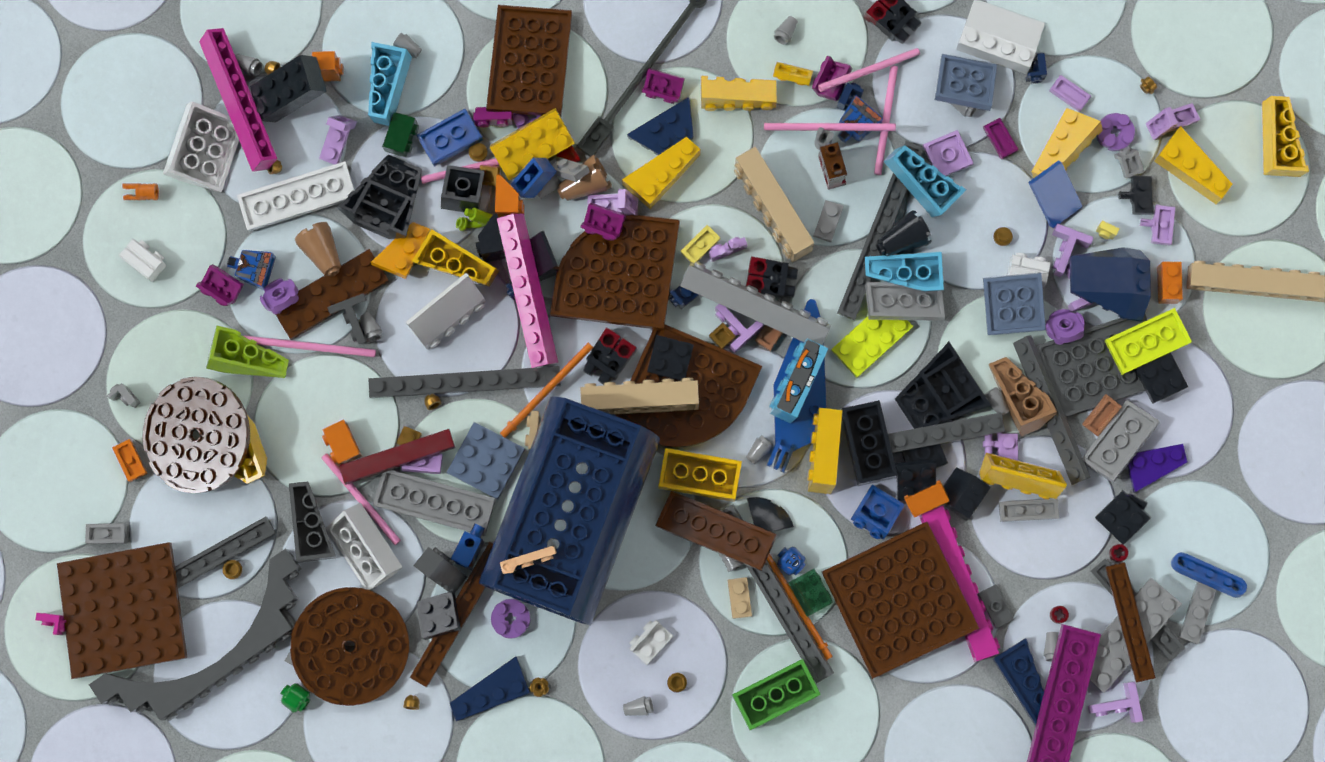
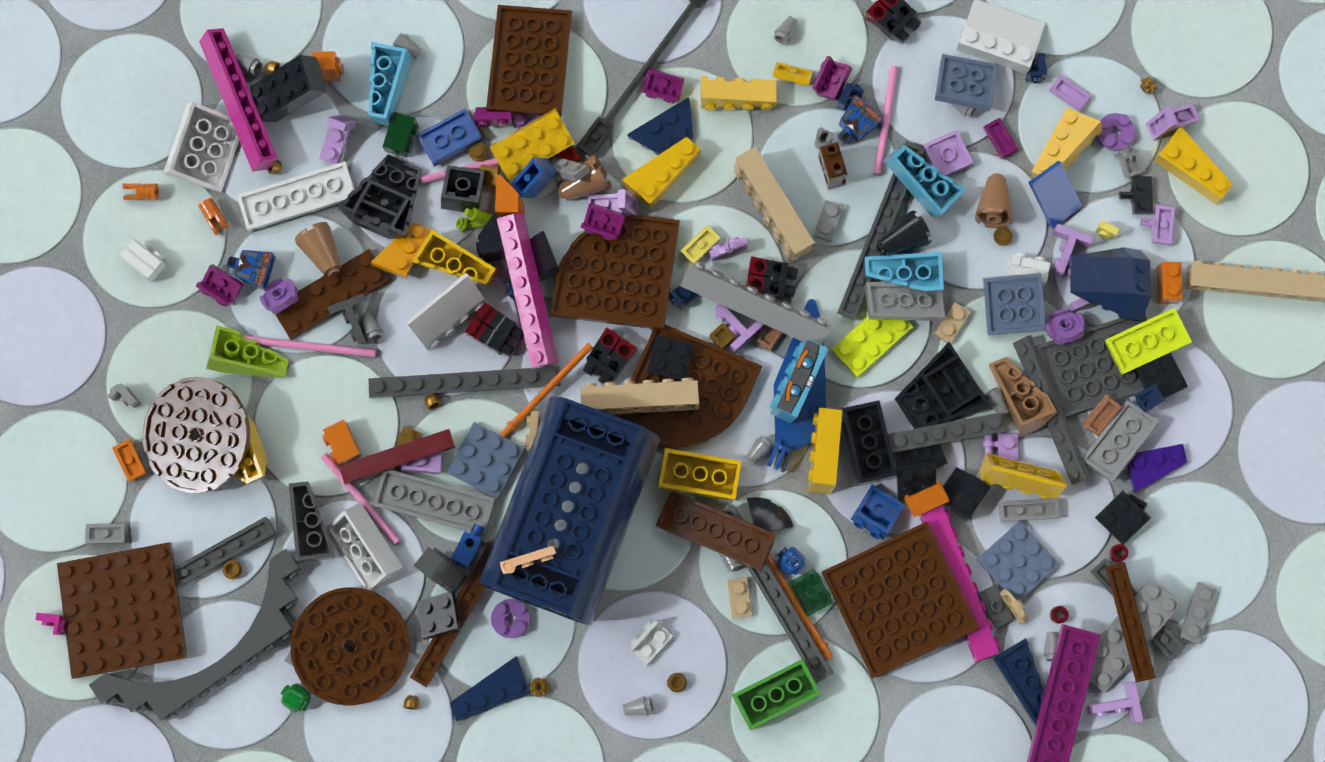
bright pink piece [764,123,896,131] -> none
bright pink piece [818,48,920,92] -> none
blue plate [1171,552,1247,598] -> none
yellow wedge [1262,96,1309,177] -> none
none -> orange hinge [198,198,229,235]
none -> black hips [465,302,524,357]
none -> tan plate [933,302,971,343]
none -> medium nougat cone [975,173,1013,228]
none -> sand blue plate [976,521,1060,600]
none -> tan plate [1000,589,1027,624]
none -> dark blue bracket [1135,384,1166,412]

